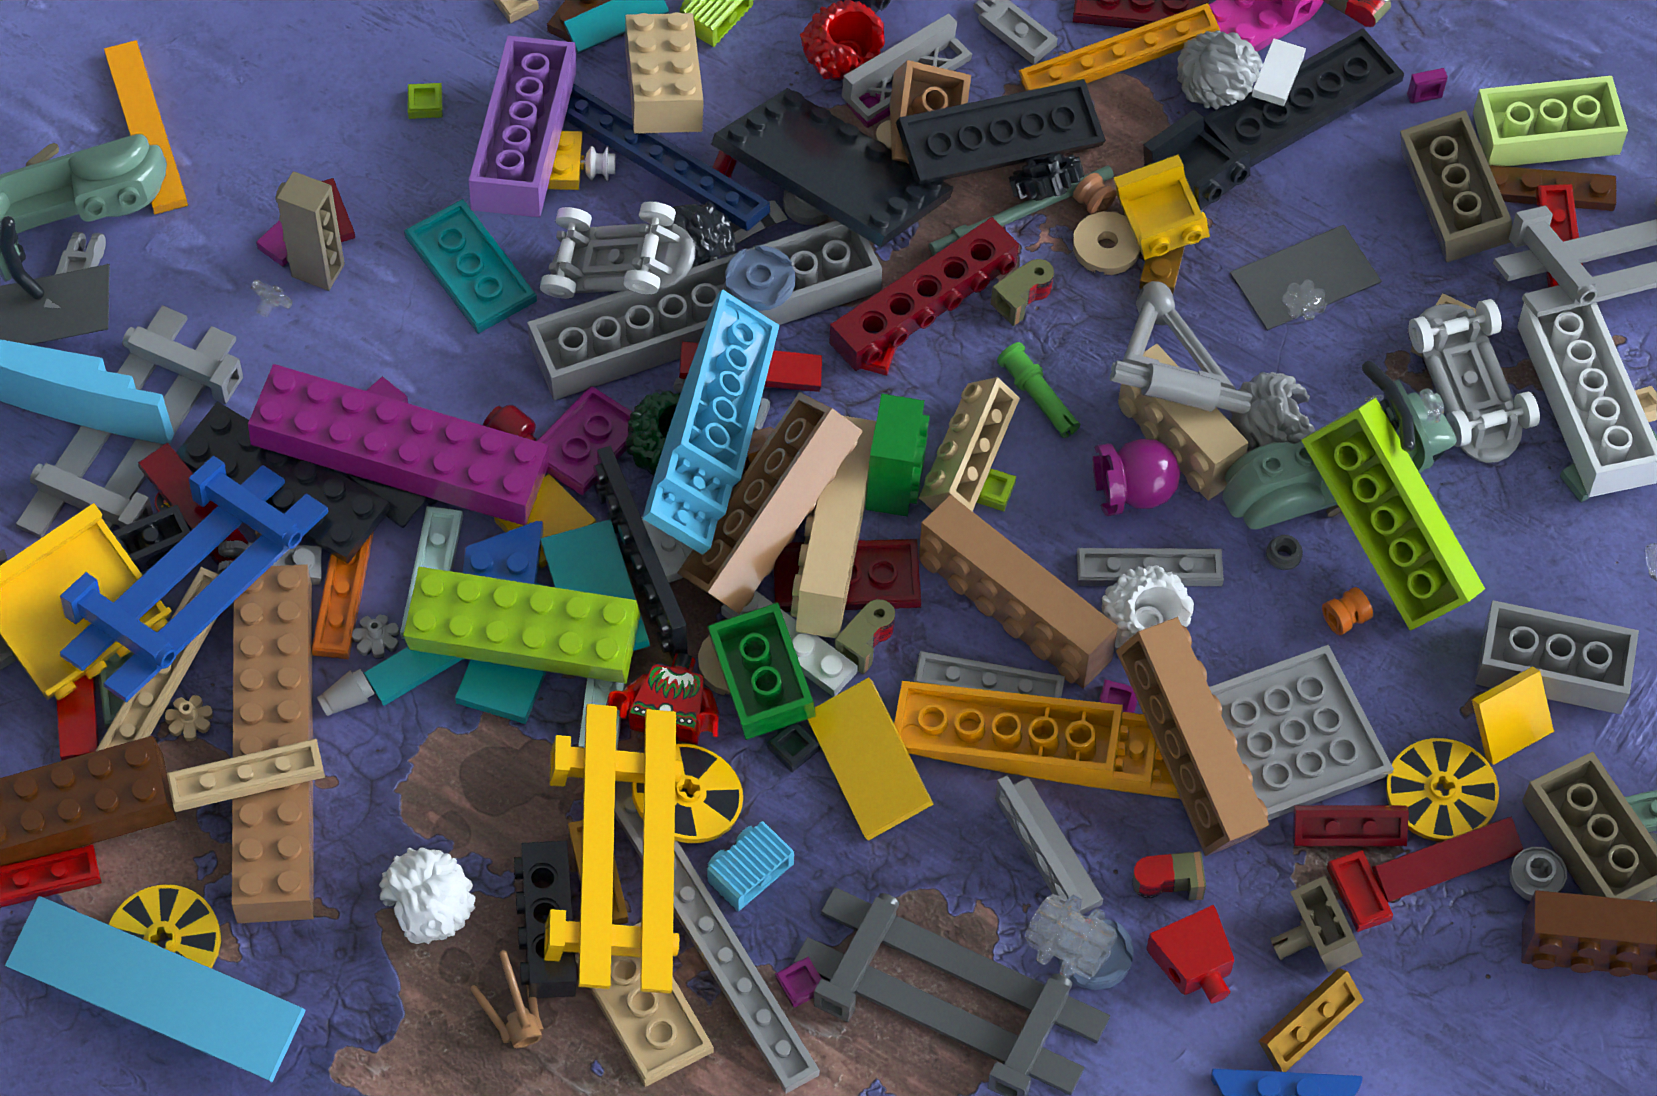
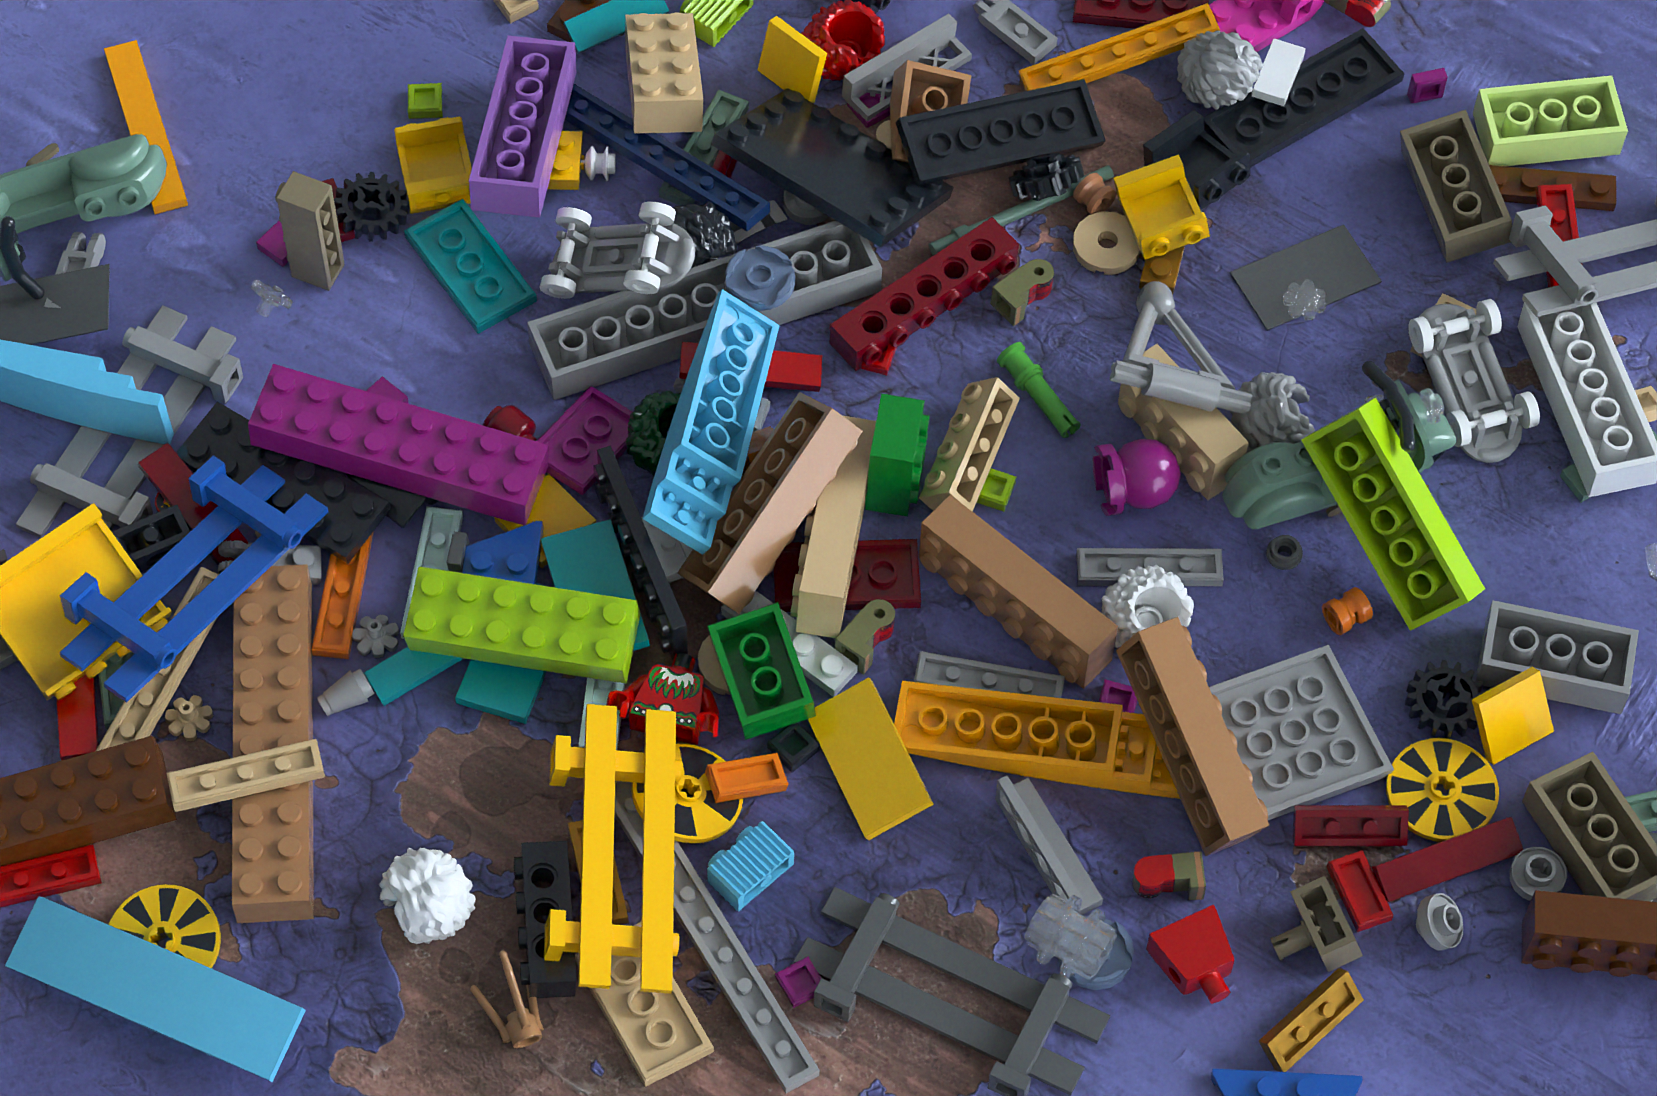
none -> black gear [334,172,409,242]
none -> yellow panel [394,117,472,214]
none -> dark grey tile [446,531,470,573]
none -> sand green tile [659,89,749,205]
none -> orange tile [705,753,789,803]
none -> yellow tile [757,16,827,103]
none -> black gear [1405,660,1484,739]
none -> light grey plate [1416,893,1463,951]

